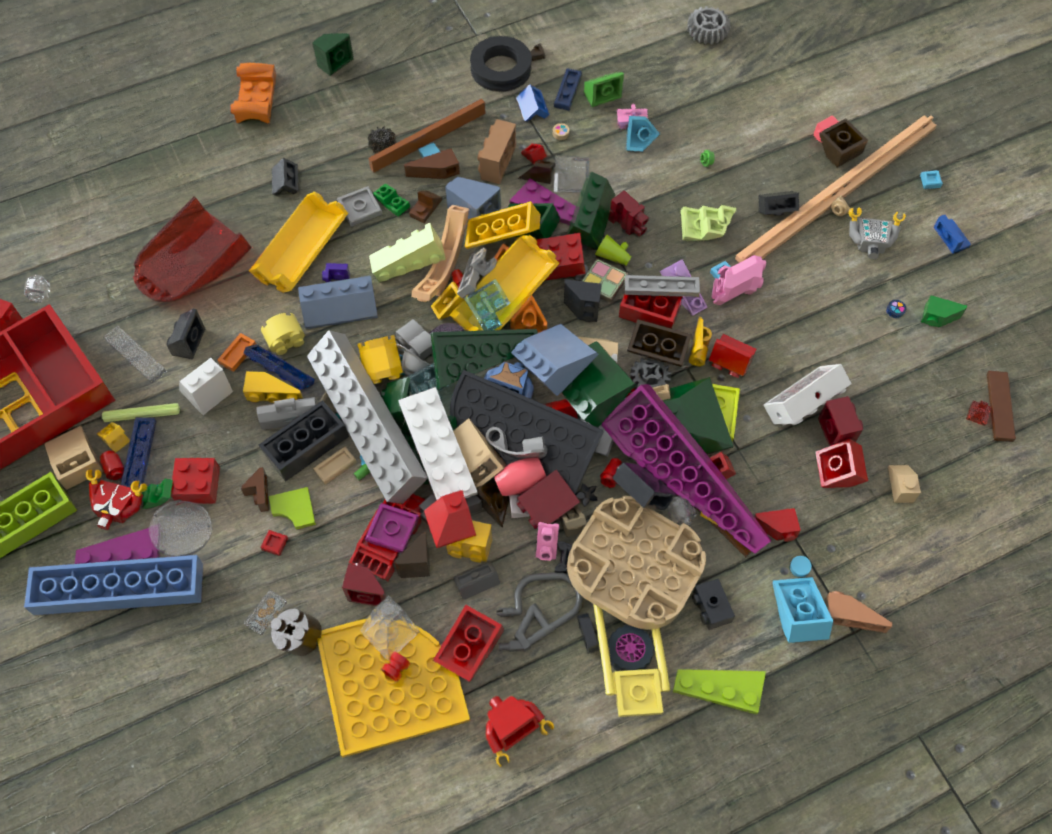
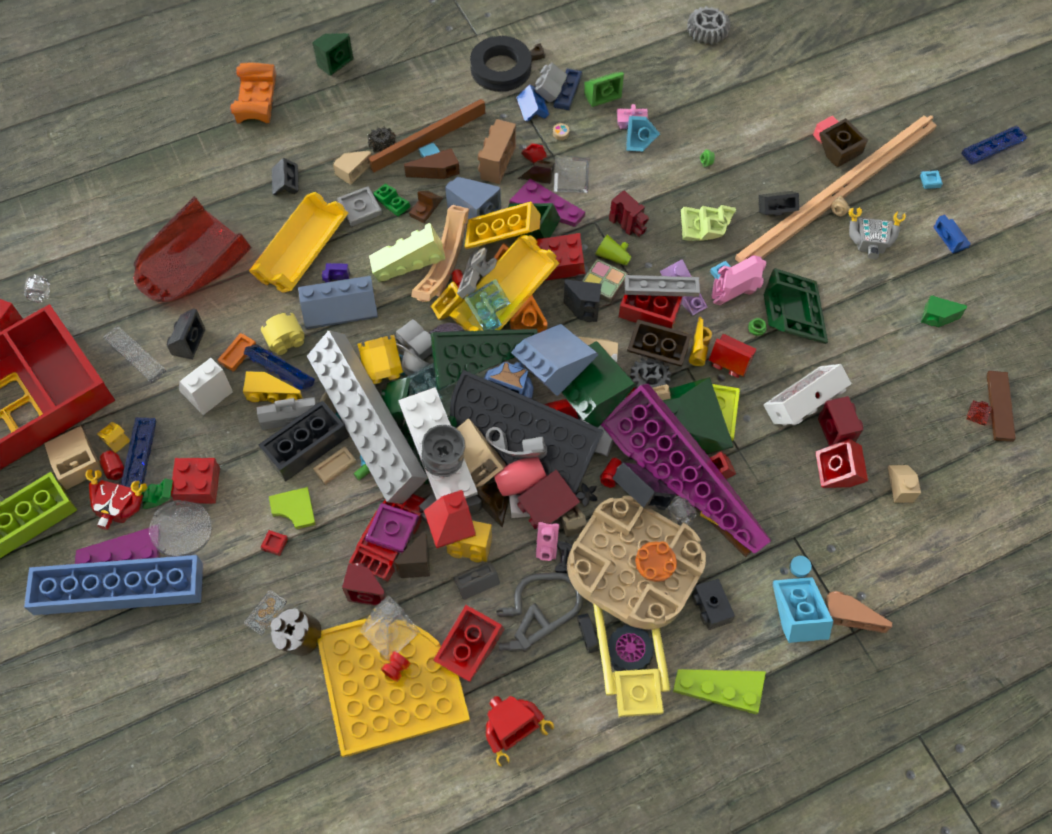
yellowish green axle [102,403,180,422] -> none
reddish brown slope [241,467,269,512] -> none
dark green slope [567,171,616,250] -> none
red slope [754,508,801,542] -> none
clear blue tile [886,300,906,318] -> none
none -> tan slope [333,151,371,185]
none -> dark grey wheel [421,424,465,477]
none -> light grey brick [535,63,567,103]
none -> orange dish [635,541,677,582]
none -> bright green plate [748,318,767,336]
none -> dark green slope [763,268,828,344]
none -> clear blue plate [961,125,1027,165]

